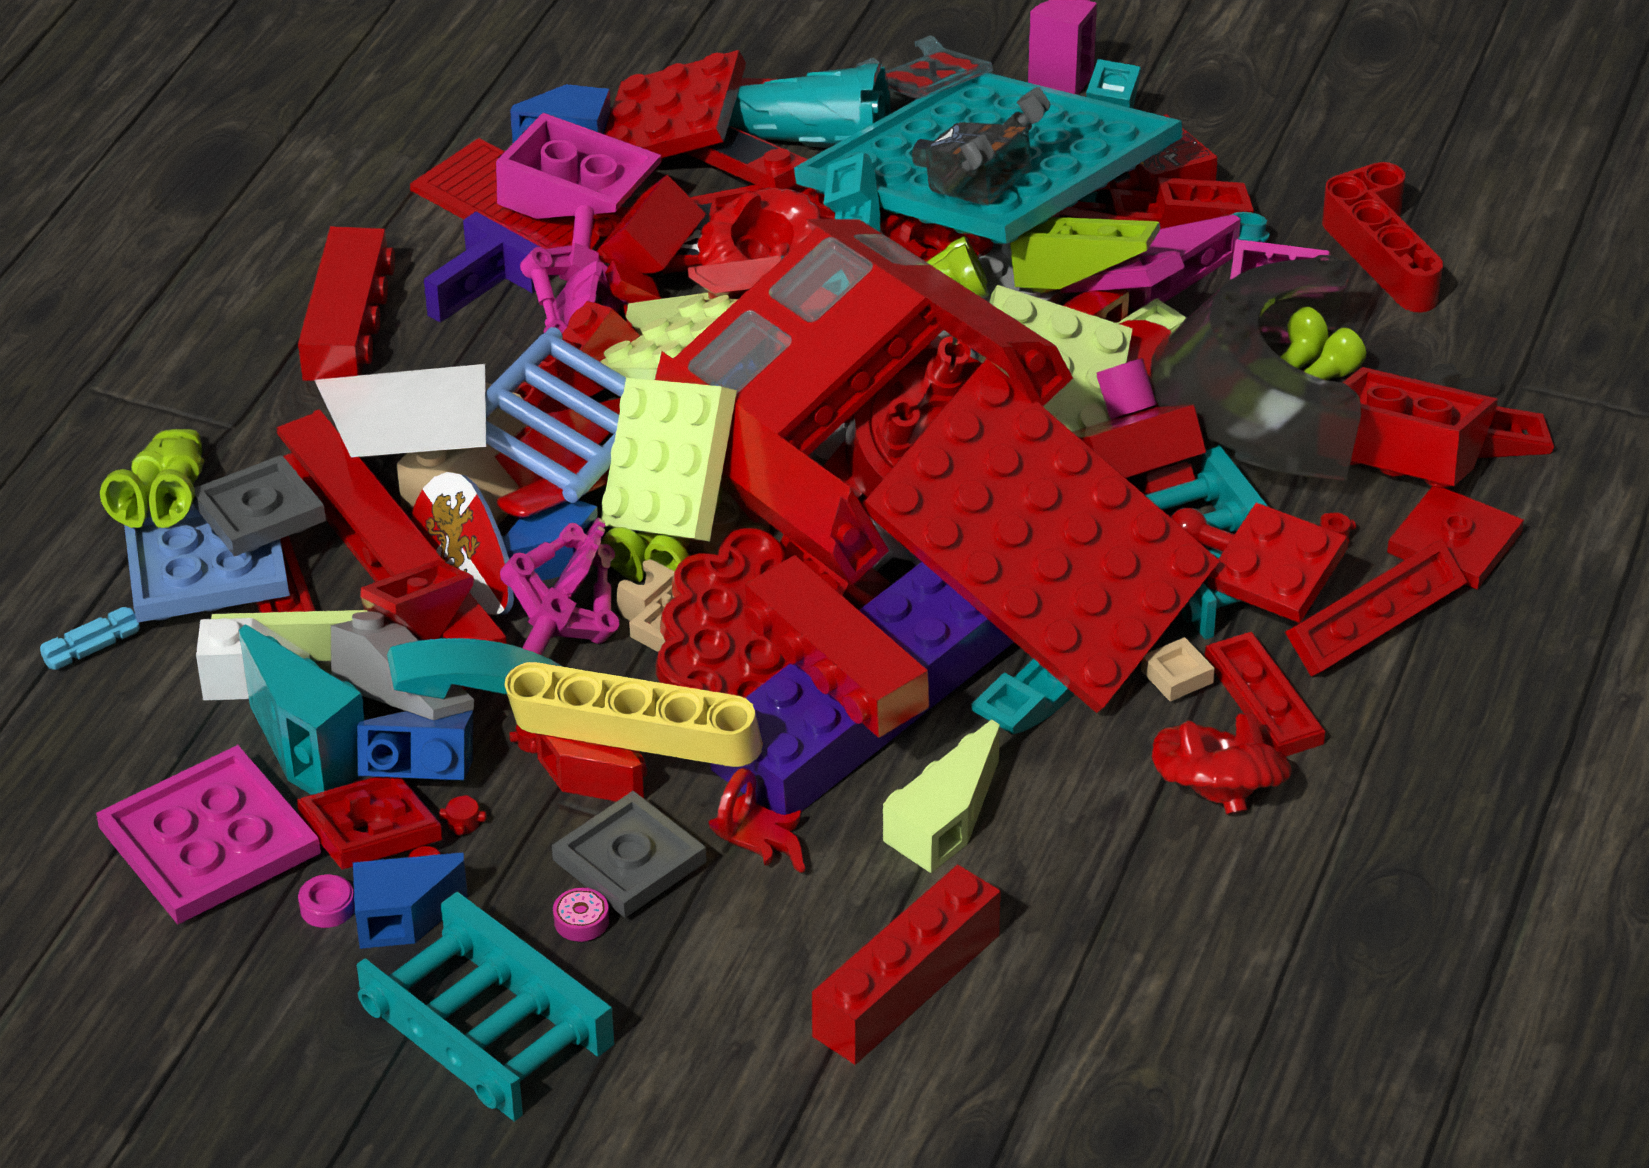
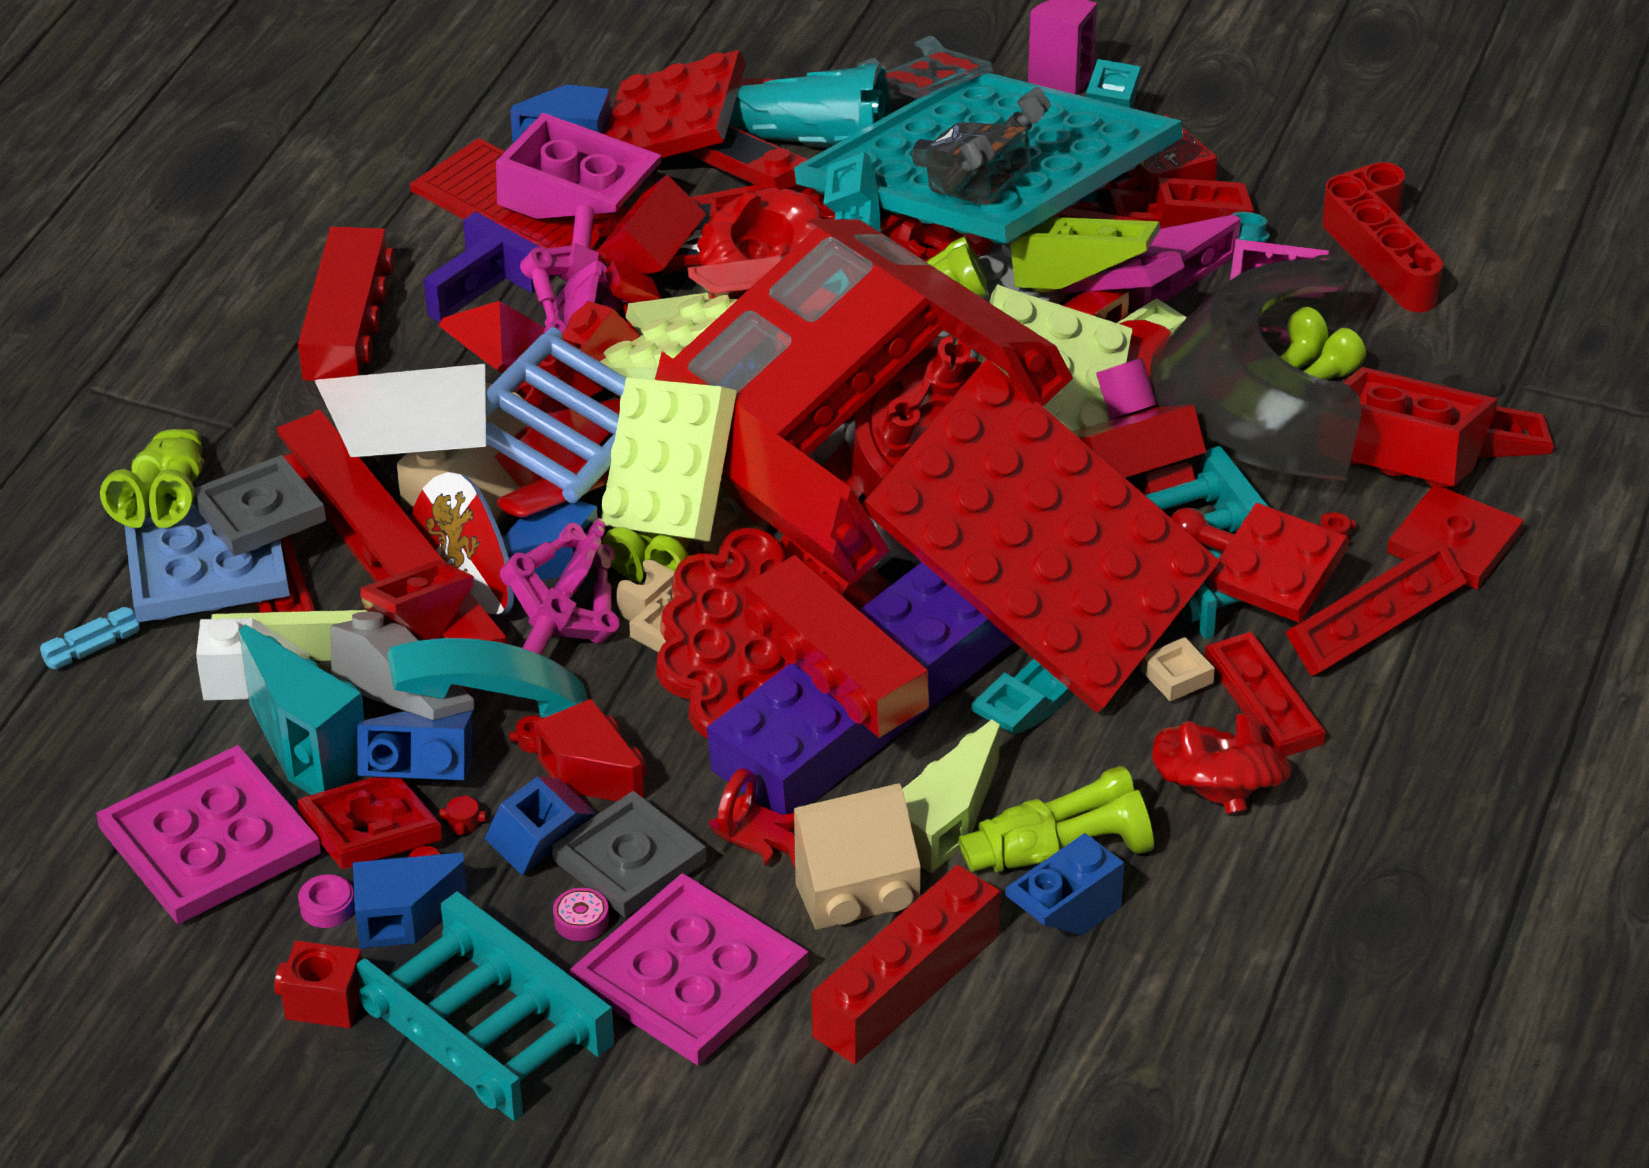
light yellow beam [505,662,763,767] -> none
none -> red brick [274,940,362,1029]
none -> red slope [438,301,545,384]
none -> blue slope [485,776,597,876]
none -> dark pink plate [571,873,809,1066]
none -> tan slope [794,783,920,930]
none -> lime piece [958,766,1154,873]
none -> blue slope [1005,833,1124,935]

